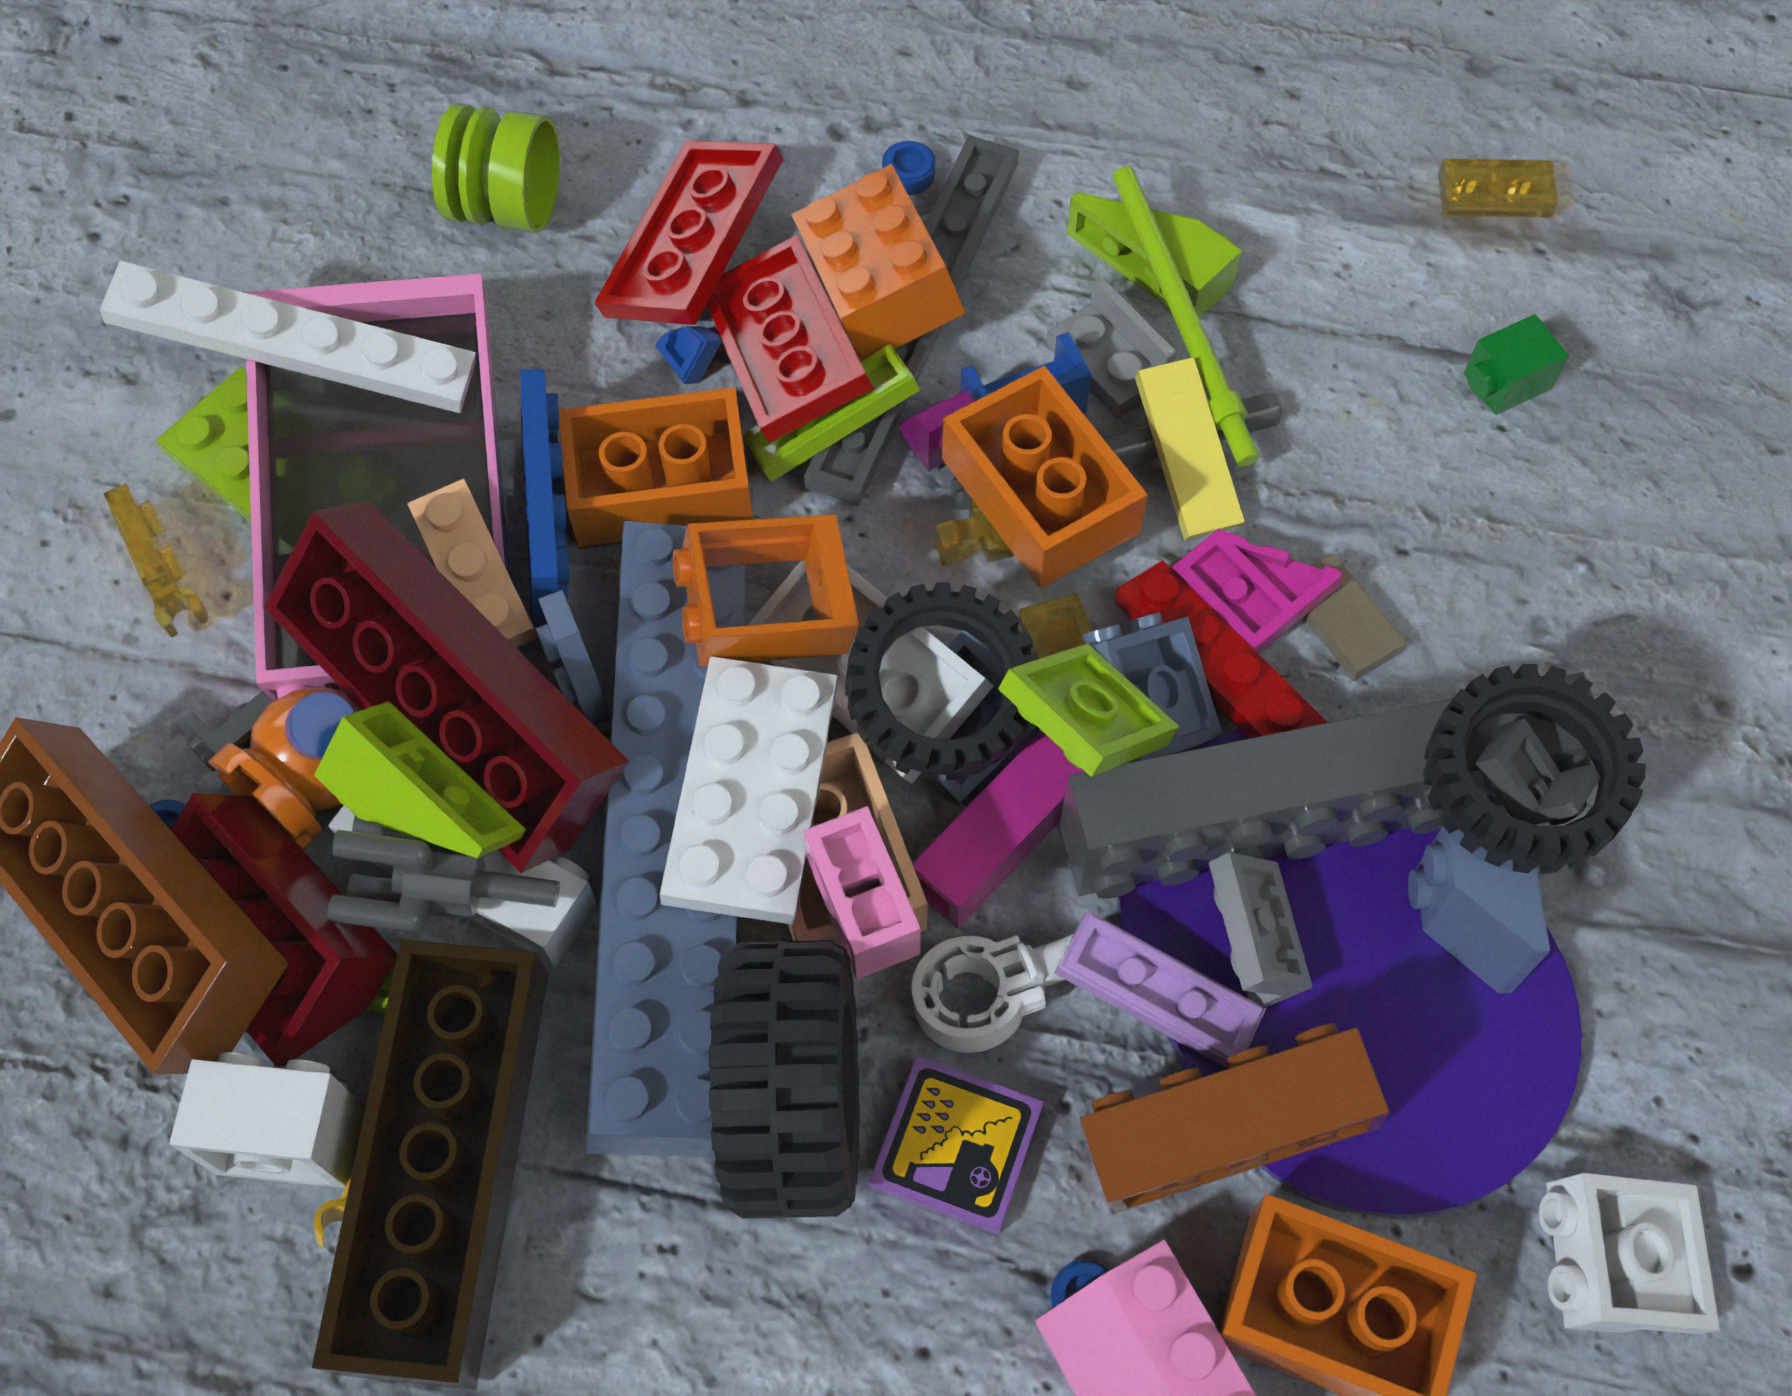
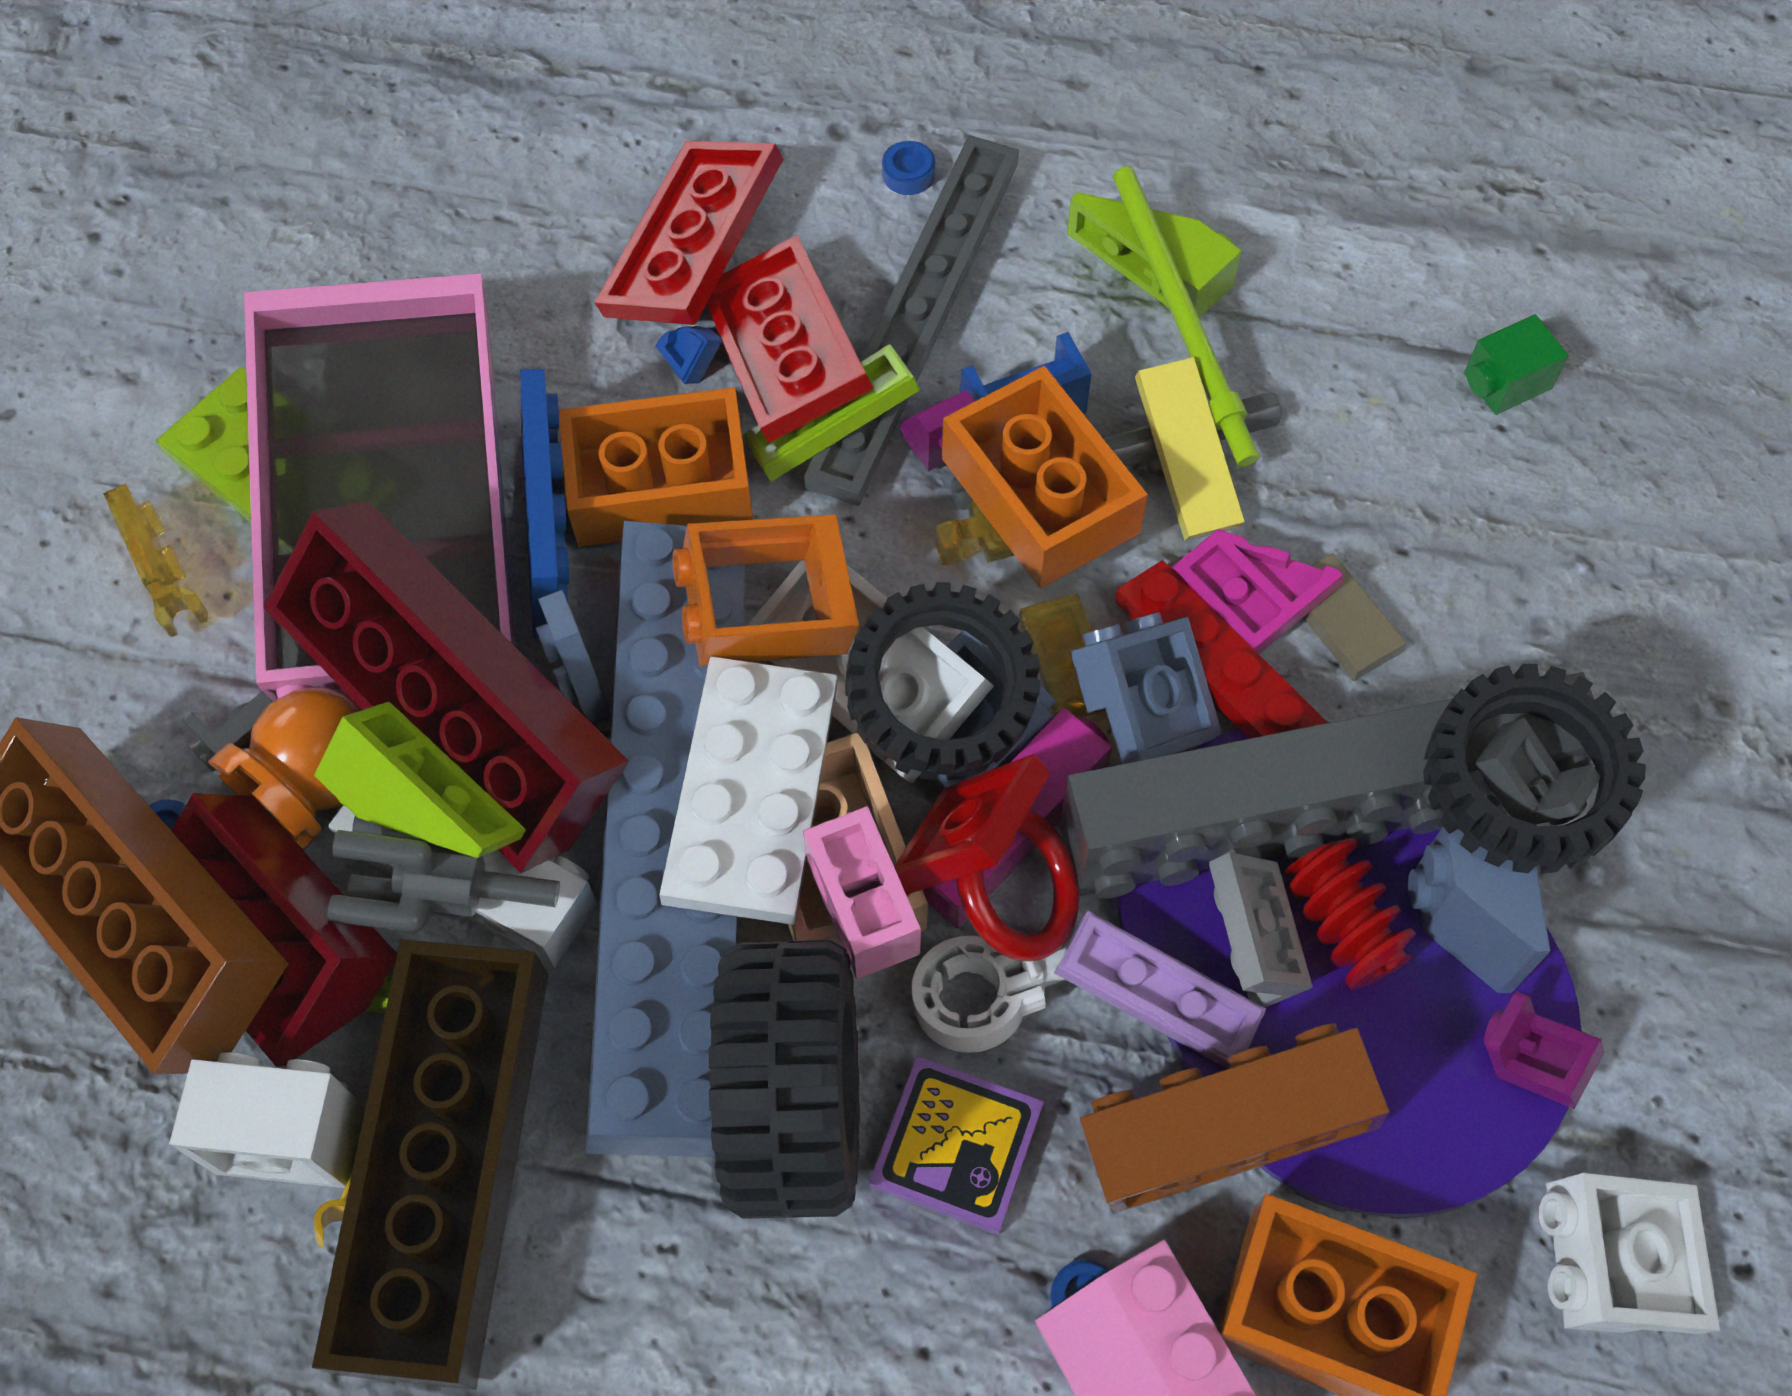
white plate [100,260,476,413] -> none
blue tile [285,692,354,760] -> none
light nougat plate [407,478,539,648] -> none
lime wheel [432,103,561,234] -> none
orange brick [791,164,966,361] -> none
lime plate [998,643,1180,777] -> none
light grey bracket [1046,279,1176,418] -> none
clear yellow plate [1438,159,1558,218] -> none
none -> red tile [894,754,1080,962]
none -> red piece [1283,837,1416,990]
none -> magenta bracket [1484,991,1605,1109]

